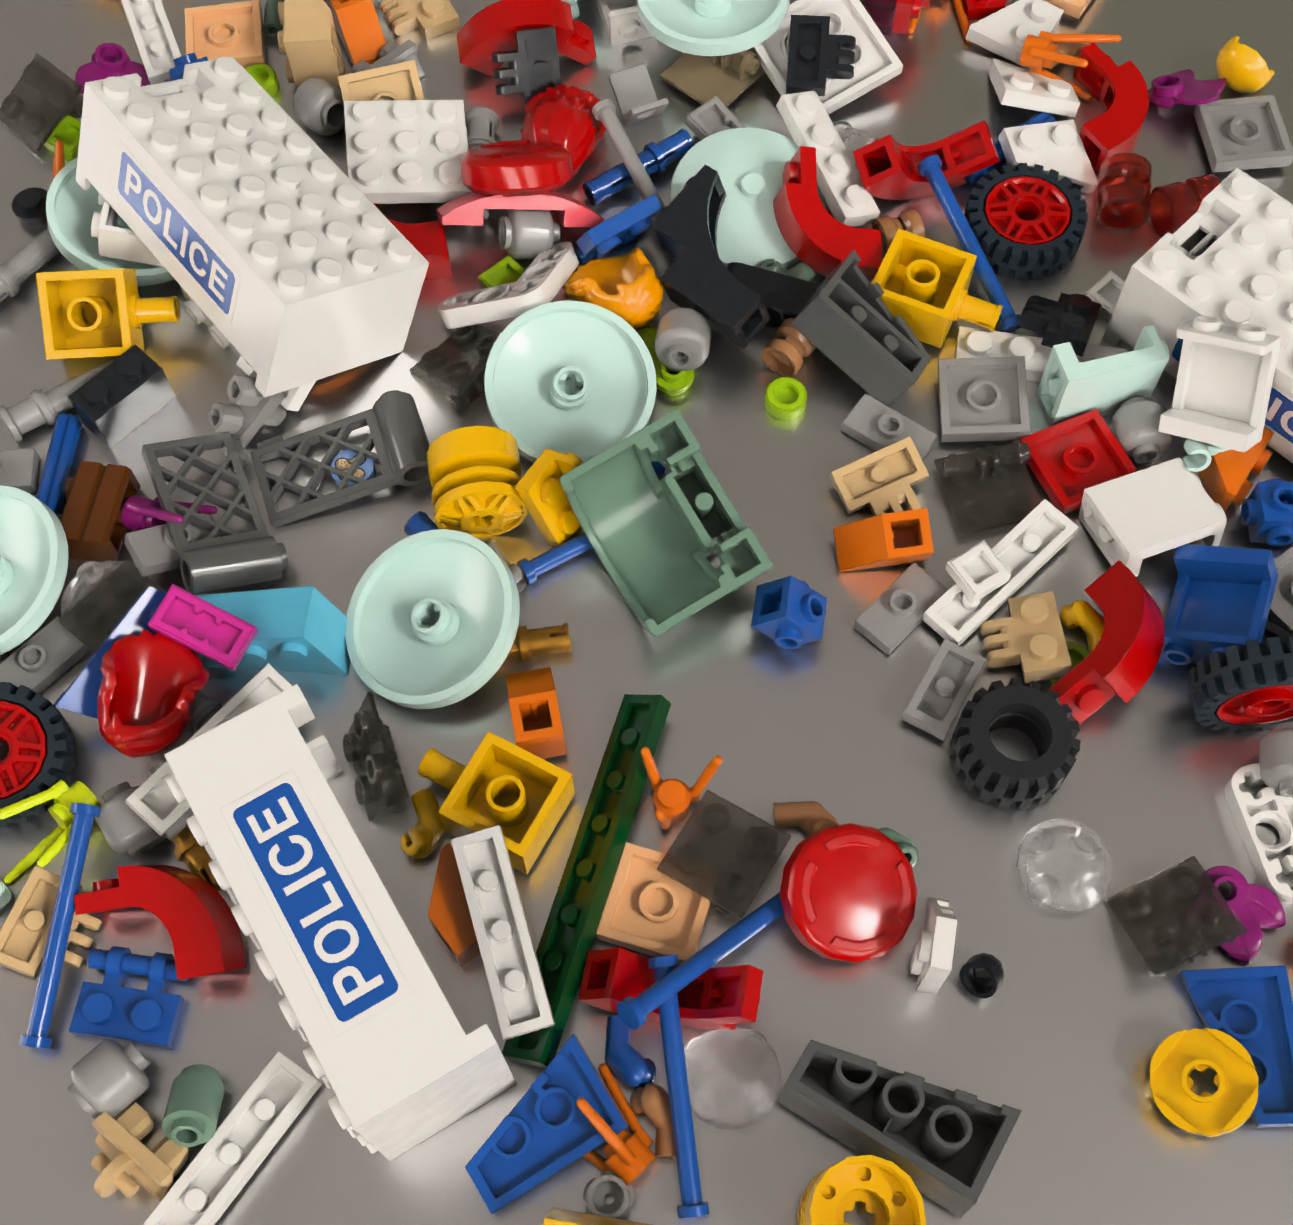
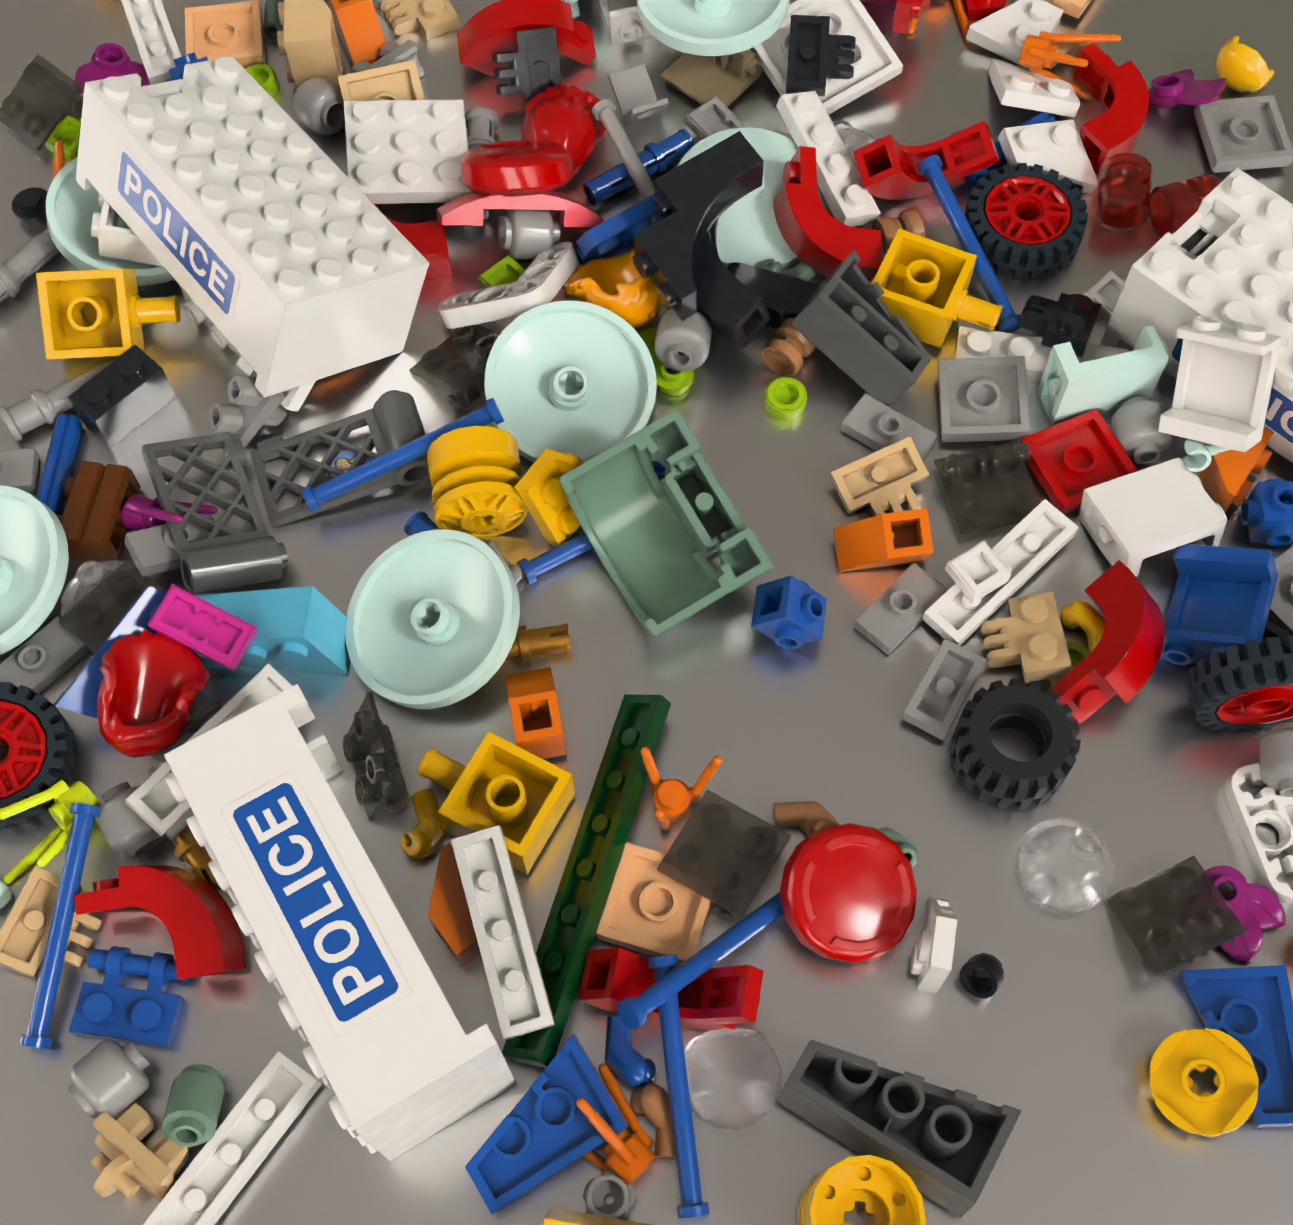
none -> blue bar [301,397,504,512]
none -> black arch [632,131,764,321]

